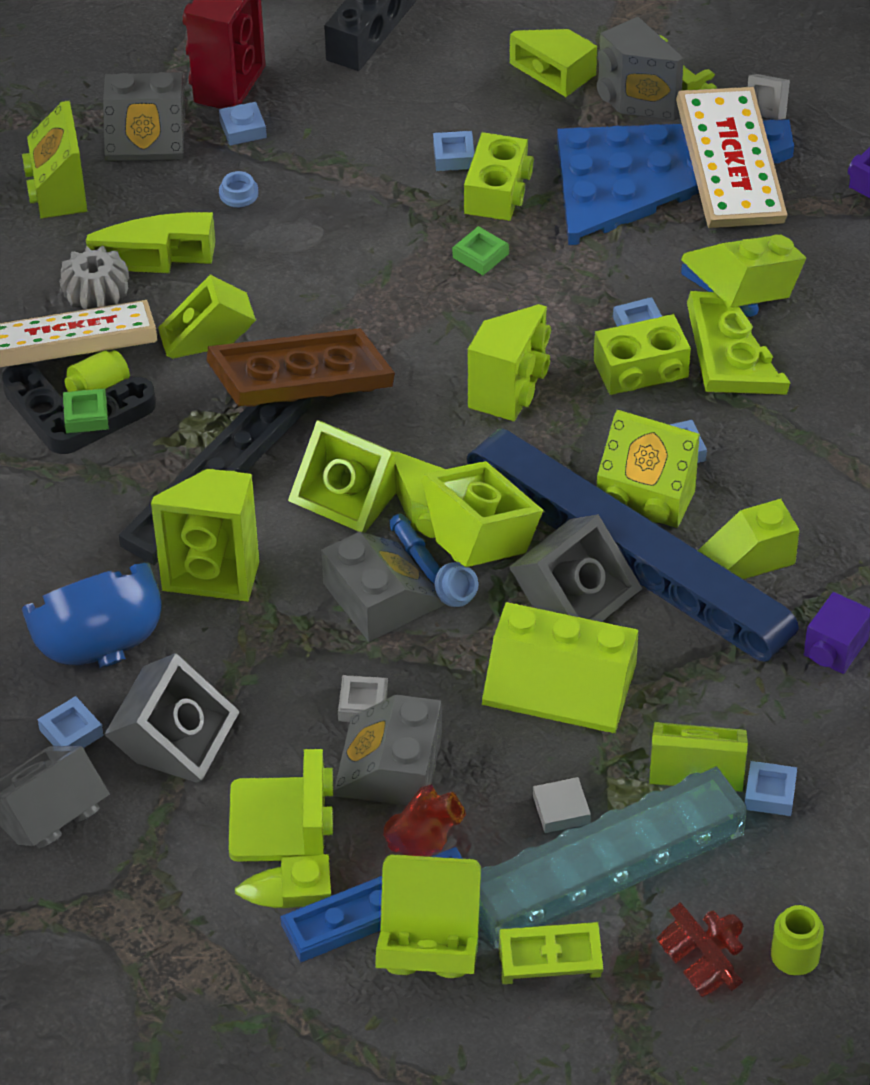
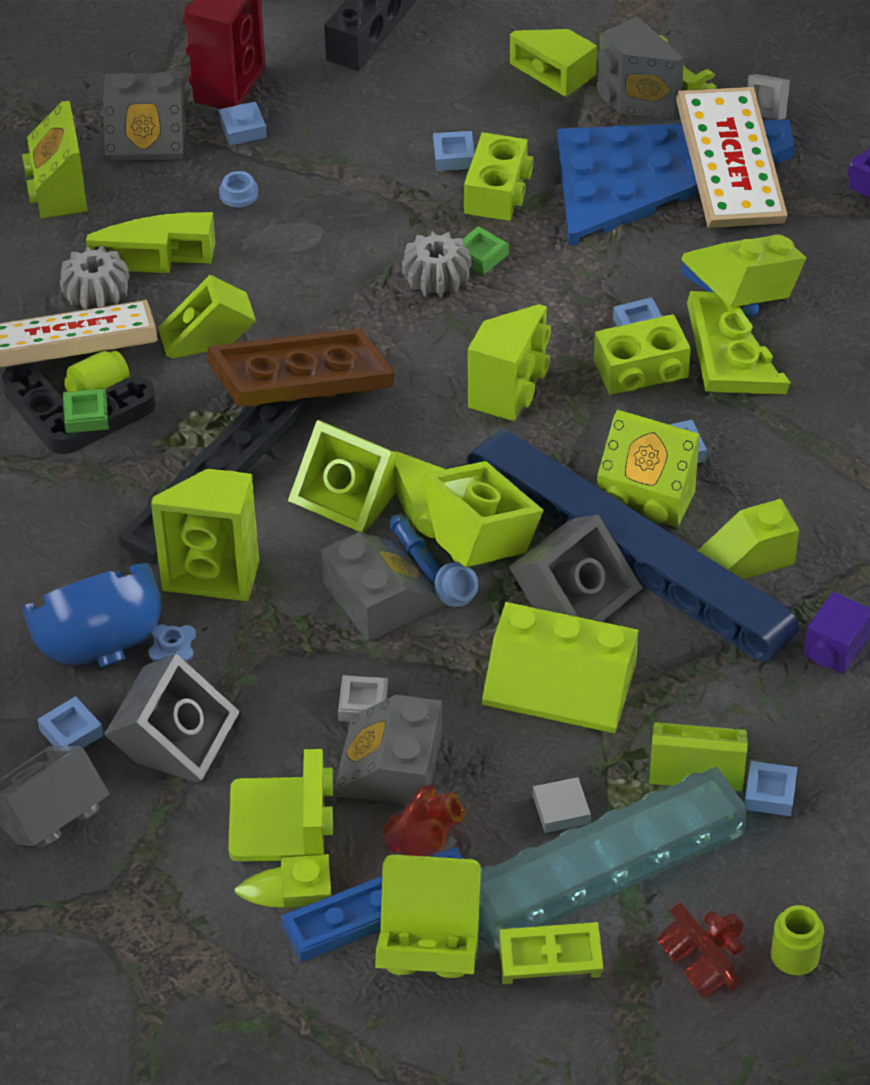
none -> medium blue plate [149,624,196,662]
none -> light grey gear [402,230,471,298]

